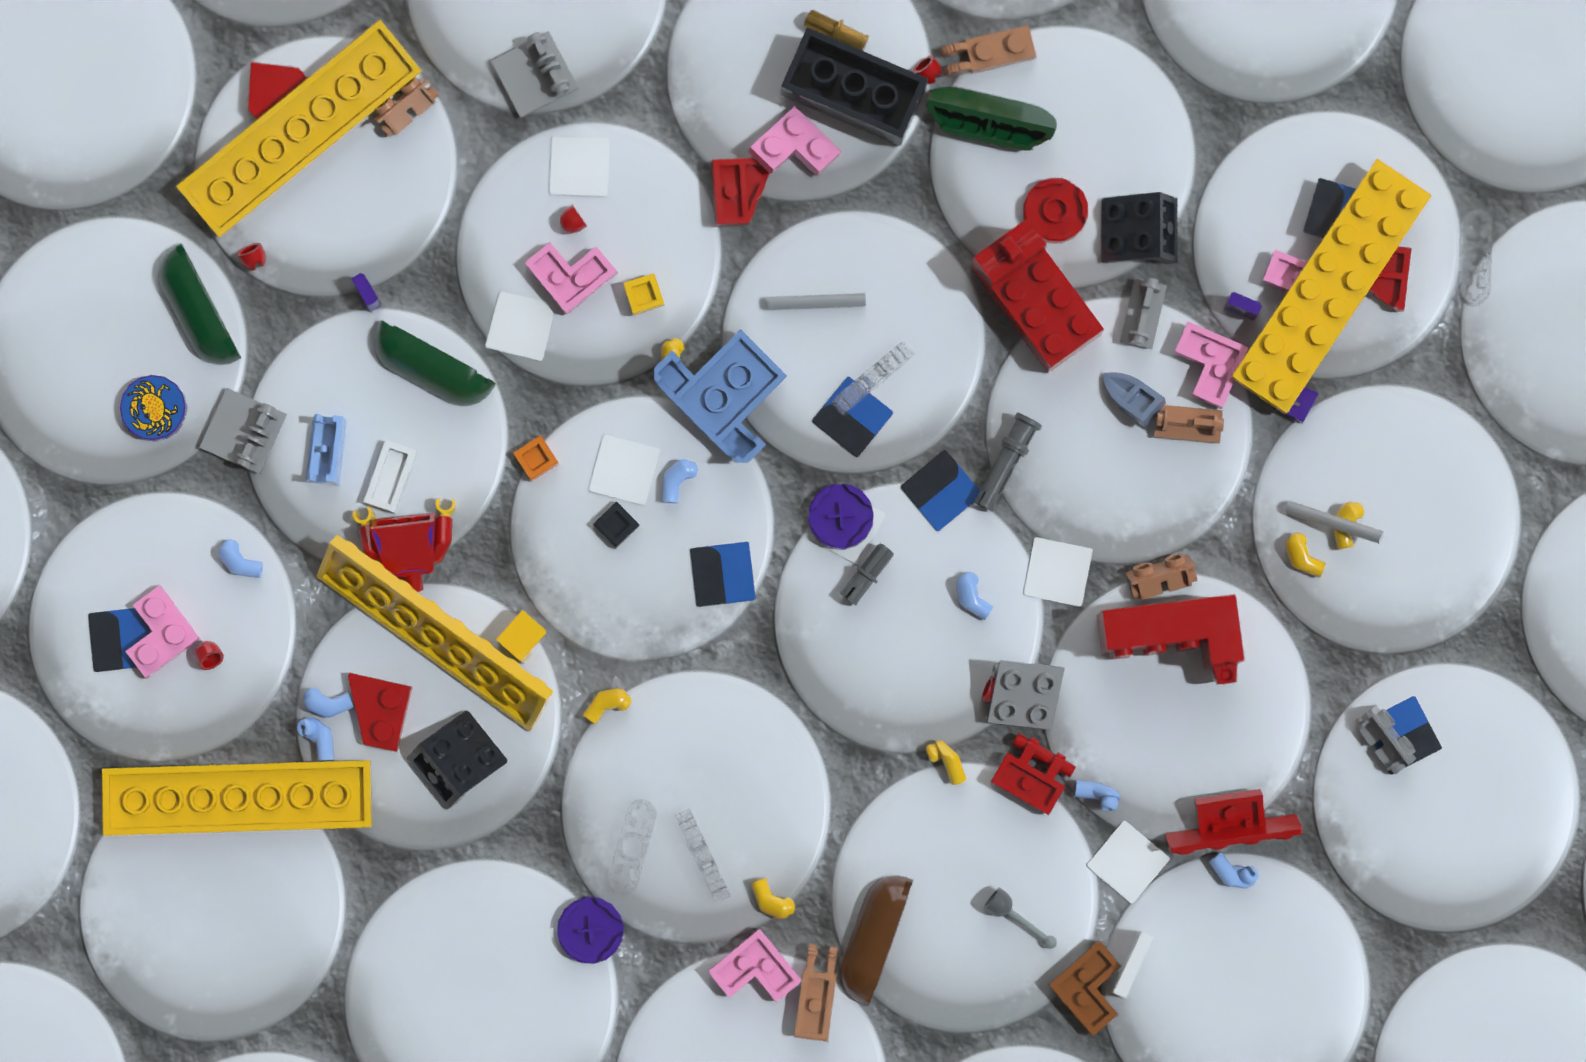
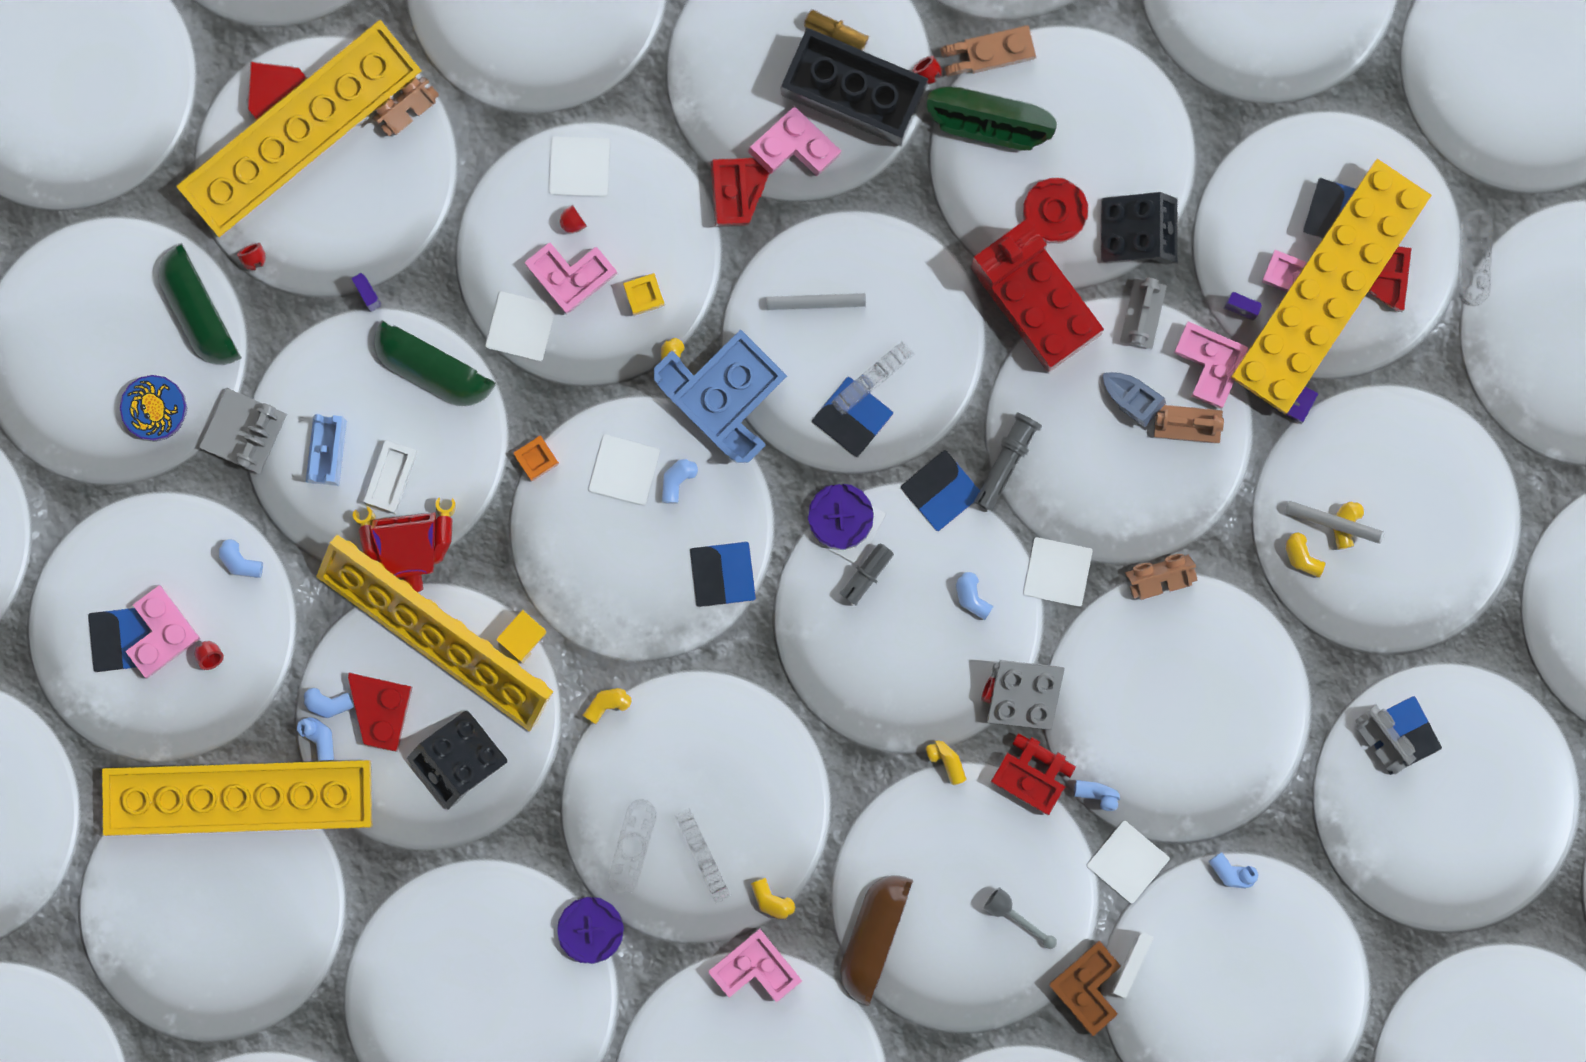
light grey hinge [491,31,579,118] -> none
black tile [593,501,640,549] -> none
nougat hinge [794,944,838,1042] -> none
red hinge [1097,594,1245,685] -> none
red bracket [1165,789,1303,855] -> none

